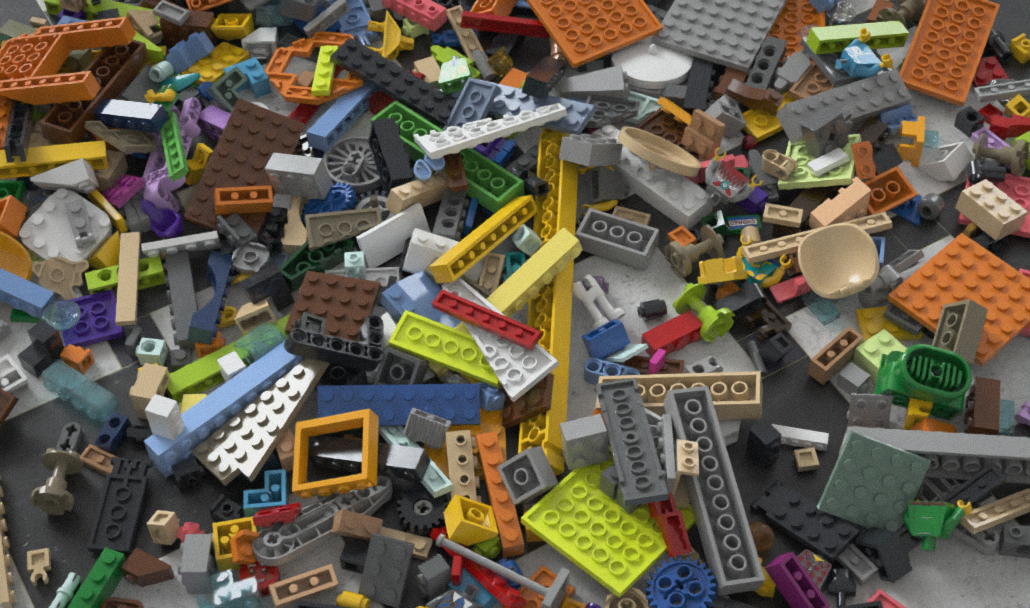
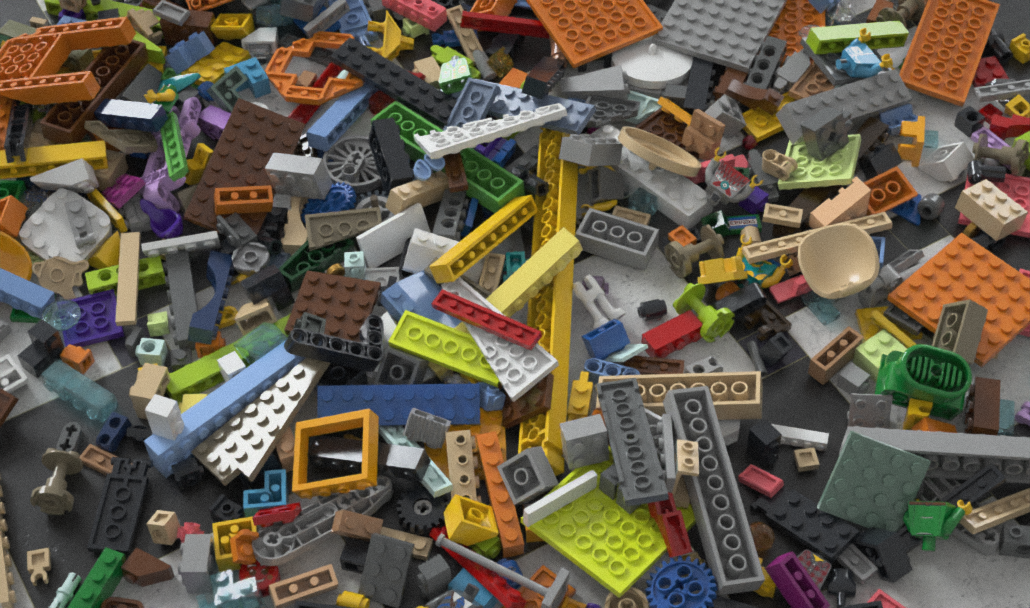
light aqua brick [149,61,174,82] -> none
neon yellow plate [311,45,338,96] -> none
red tile [451,556,463,586] -> none
light aqua brick [511,224,543,257] -> none
dark pink tile [649,349,666,375] -> none
white tile [807,148,849,176] -> none
orange bracket [851,141,876,180] -> none
none -> yellowish green bracket [147,311,170,337]
none -> pearl gold tile [326,263,345,276]
none -> white tile [523,470,597,527]
none -> yellow hinge [567,371,593,422]
none -> clear light blue brick [628,187,658,215]
none -> coral tile [738,464,784,498]
none -> yellow tile [871,310,917,349]

